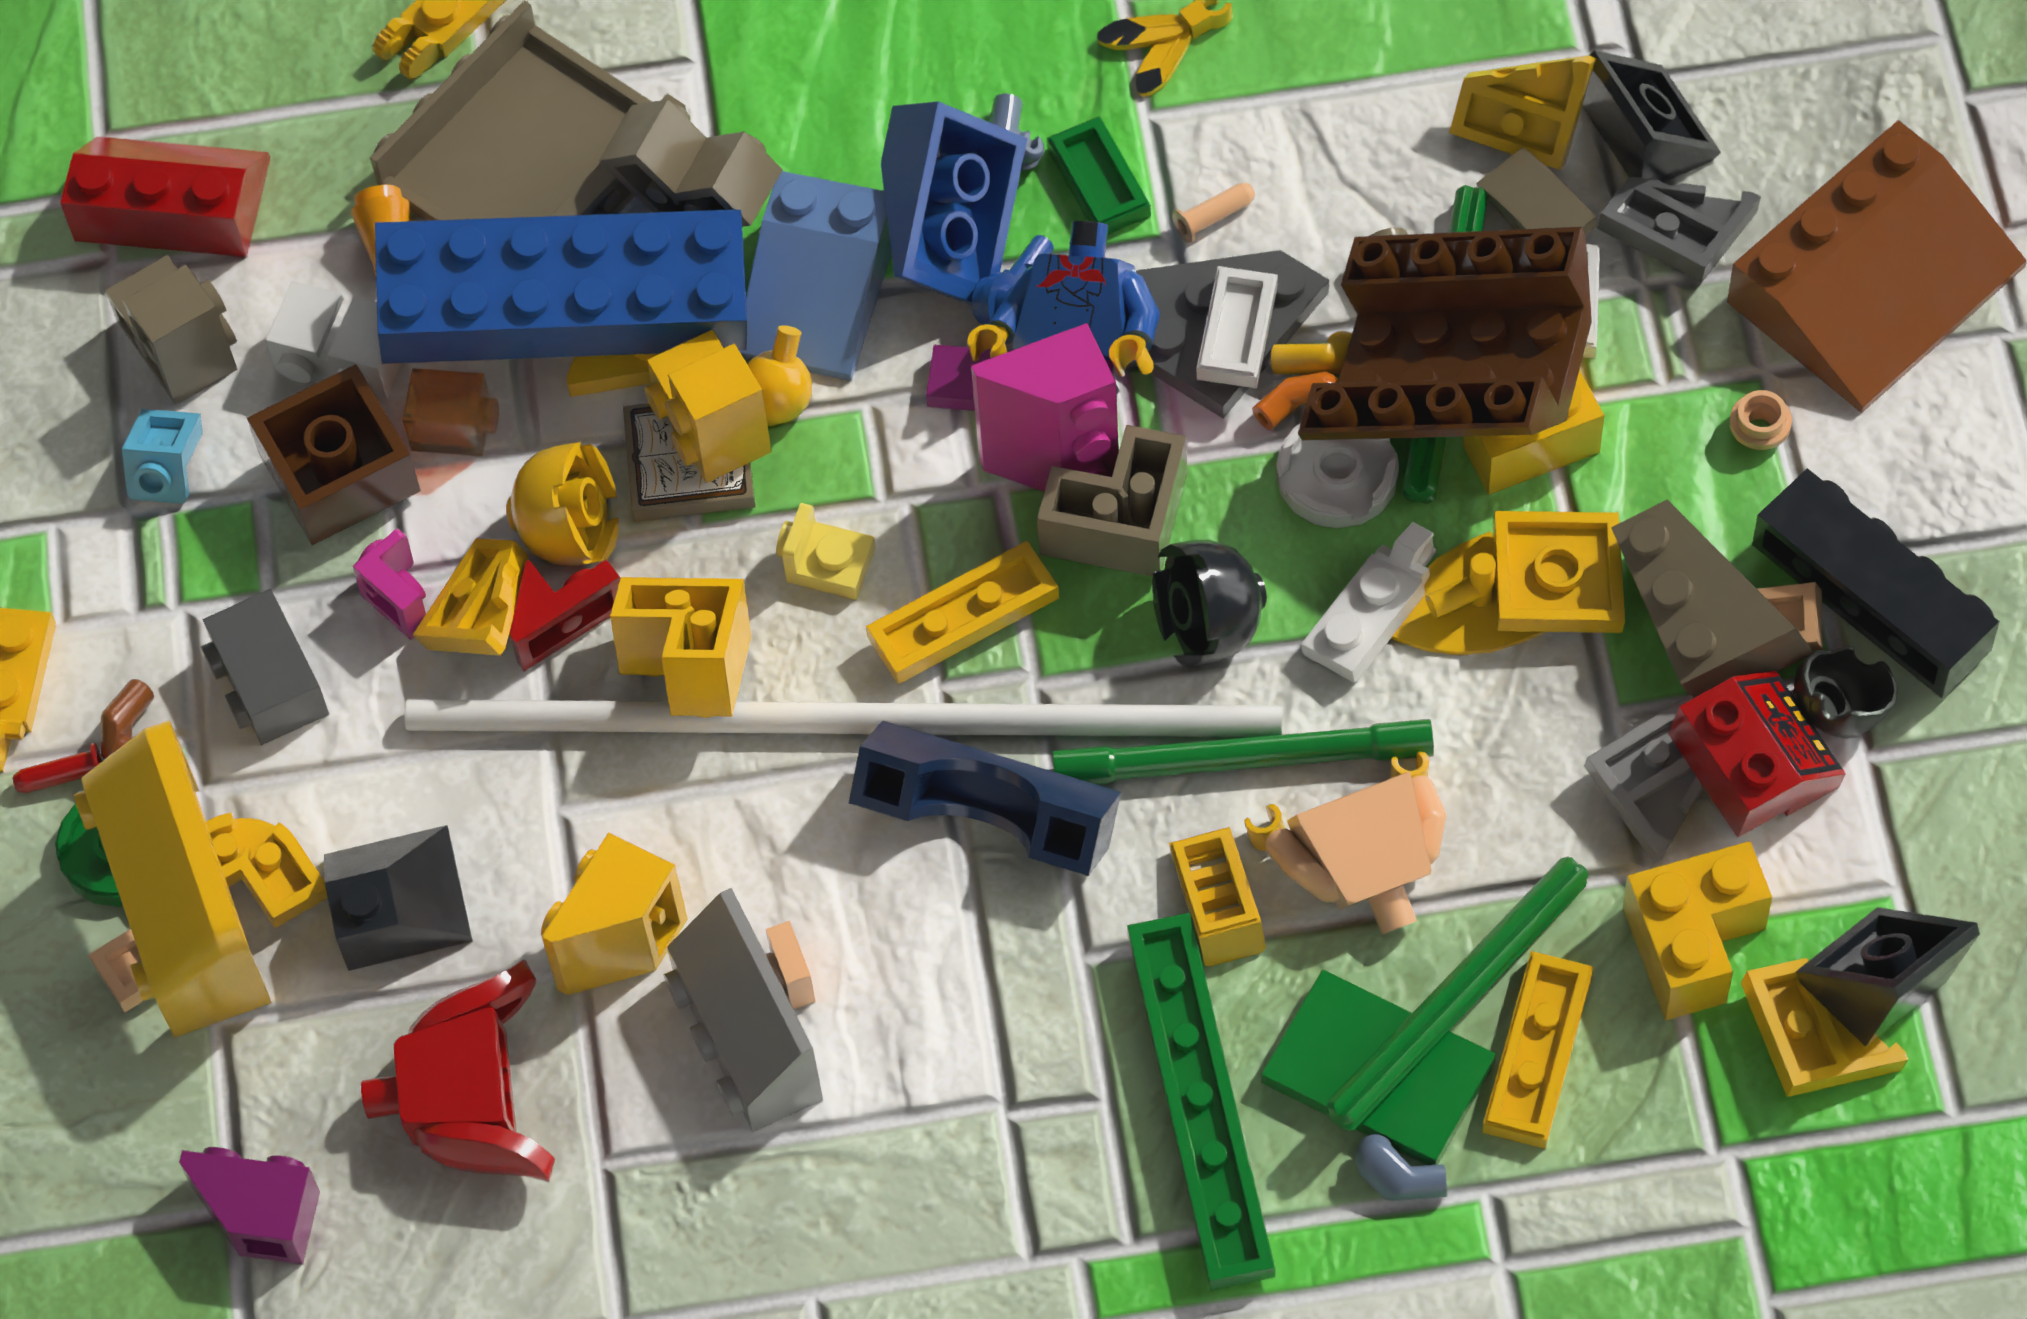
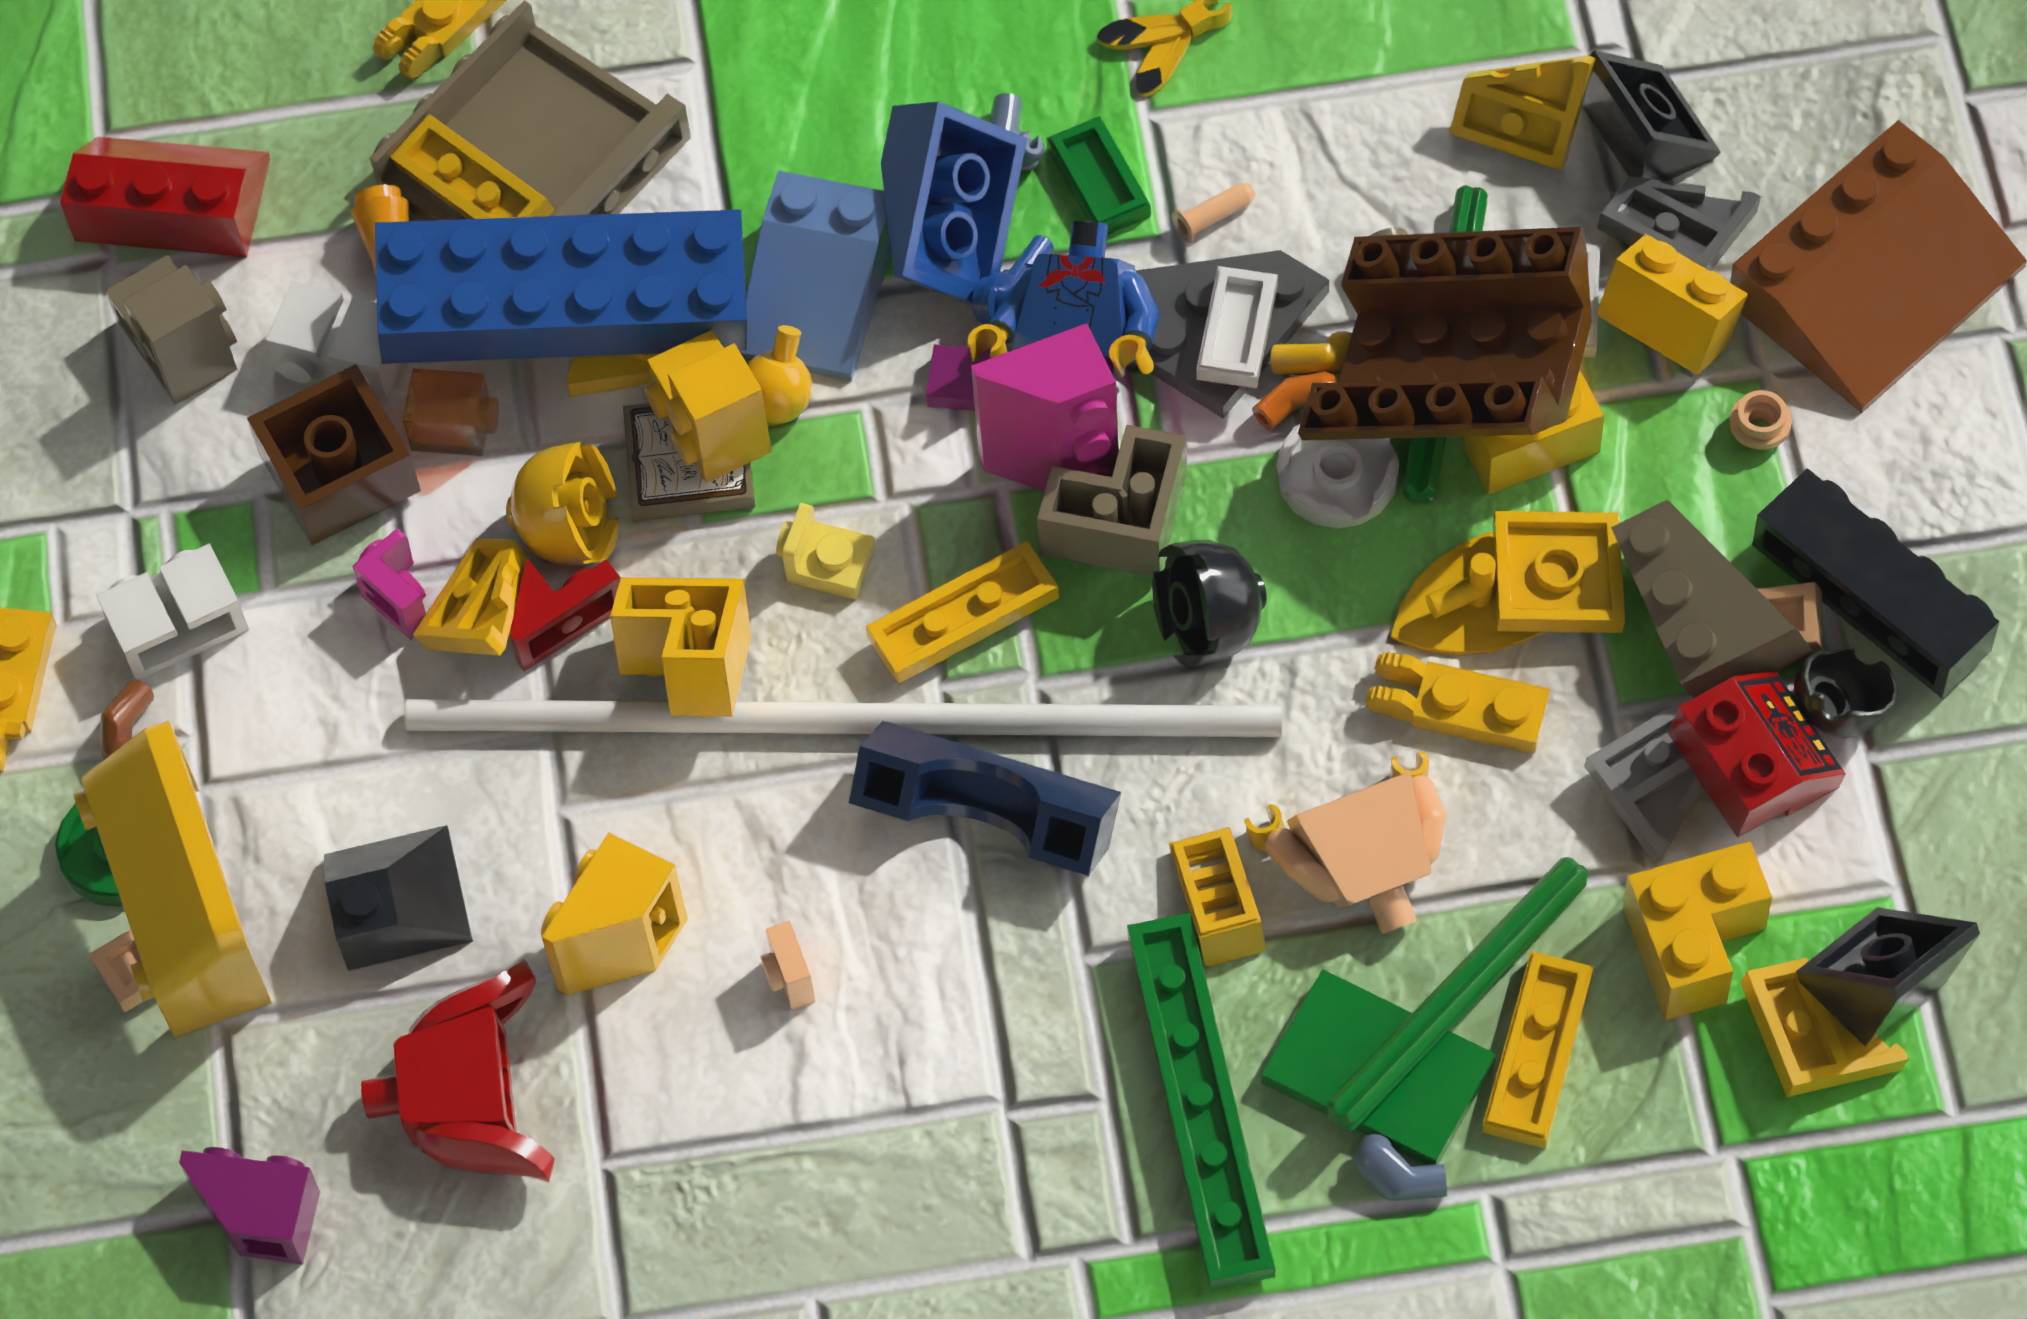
red piece [12,743,103,793] -> none
medium azure bracket [122,409,203,504] -> none
dark grey brick [201,589,329,745] -> none
yellow plate [206,812,328,928] -> none
dark tan brick [599,99,783,227] -> none
light grey slope [663,888,823,1132] -> none
green piece [1052,719,1434,785] -> none
white hinge [1301,522,1436,683] -> none
dark tan slope [1476,147,1597,235] -> none
none -> white piece [96,543,249,680]
none -> yellow plate [390,114,555,219]
none -> yellow hinge [1365,651,1550,754]
none -> yellow brick [1596,234,1748,375]

